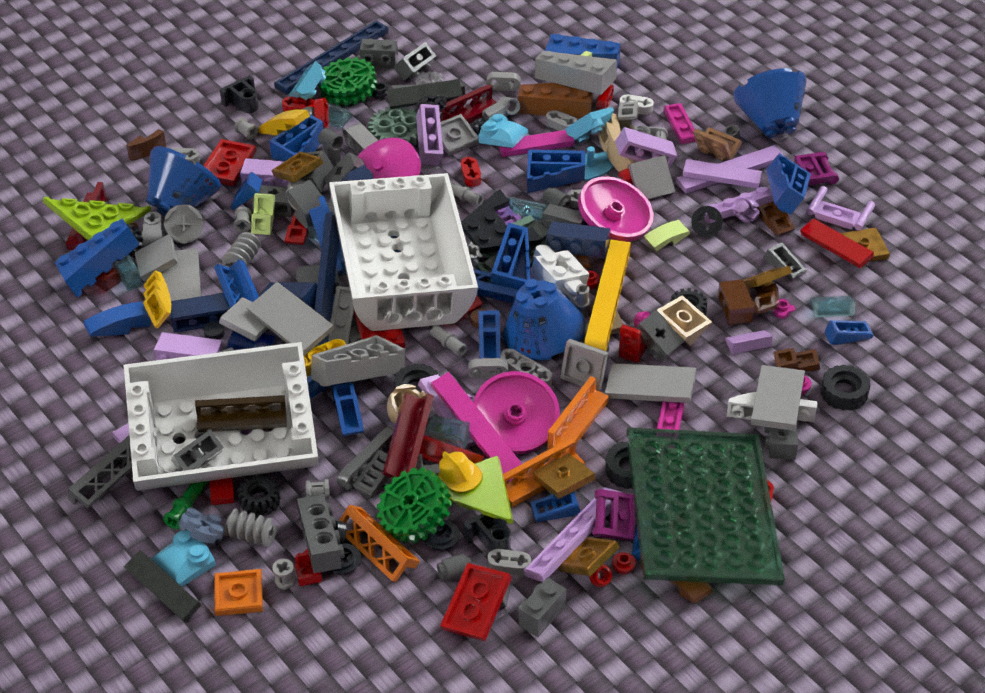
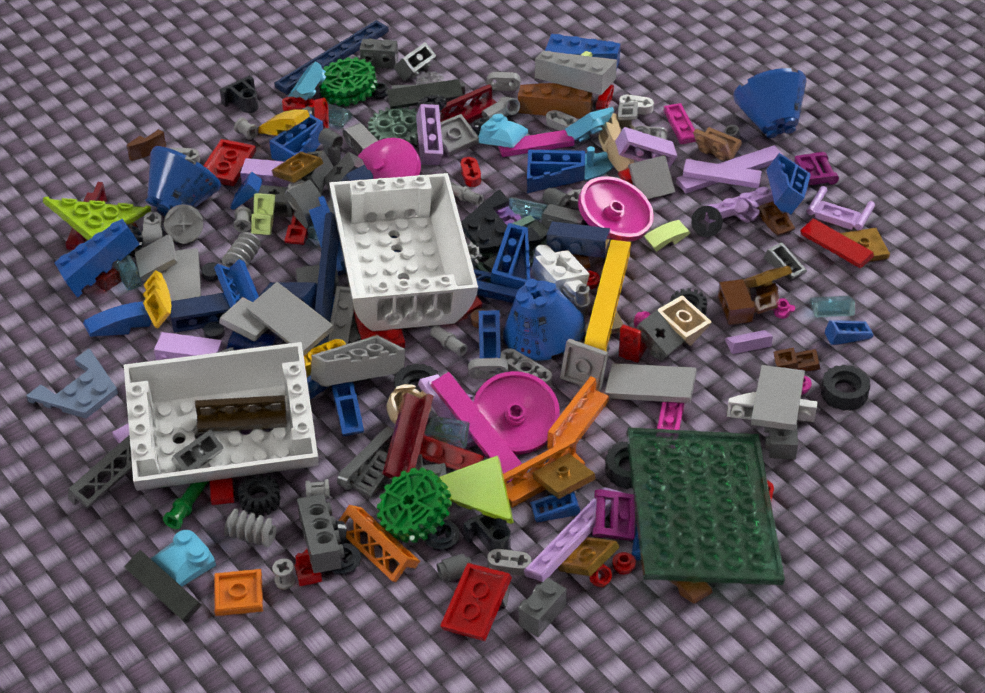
sand blue plate [179,508,225,543] -> none
yellow piece [439,451,482,492] -> none
none -> sand blue wing [26,349,118,419]
none -> black tile [201,262,218,281]

